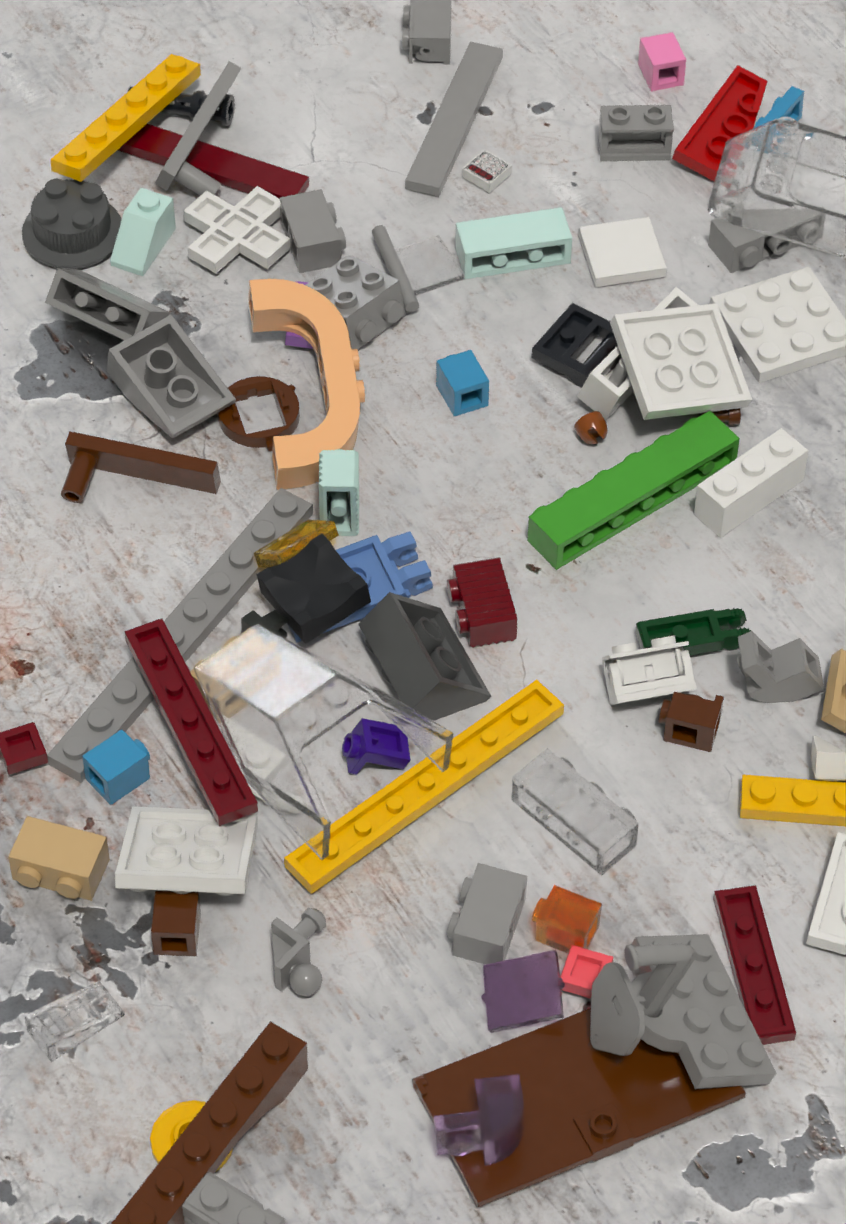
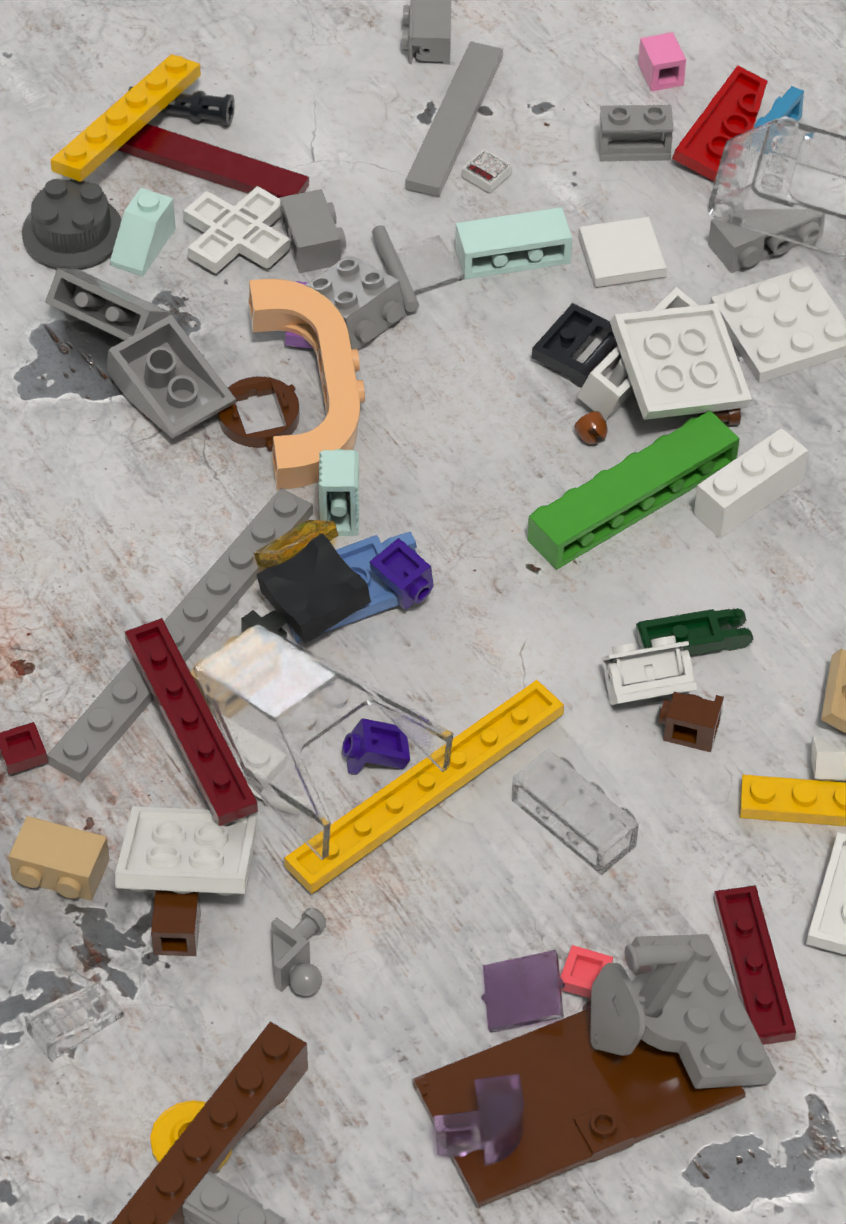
reddish brown piece [61,431,221,503] -> none
dark azure brick [82,729,150,805] -> none
light grey piece [155,61,241,196] -> none
dark grey slope [359,592,491,721] -> none
dark azure brick [436,350,489,417] -> none
dark red brick [447,557,518,648] -> none
light grey brick [447,863,527,969] -> none
clear orange brick [532,885,602,954] -> none
light grey brick [737,631,824,703] -> none
none -> dark purple bracket [369,538,434,610]

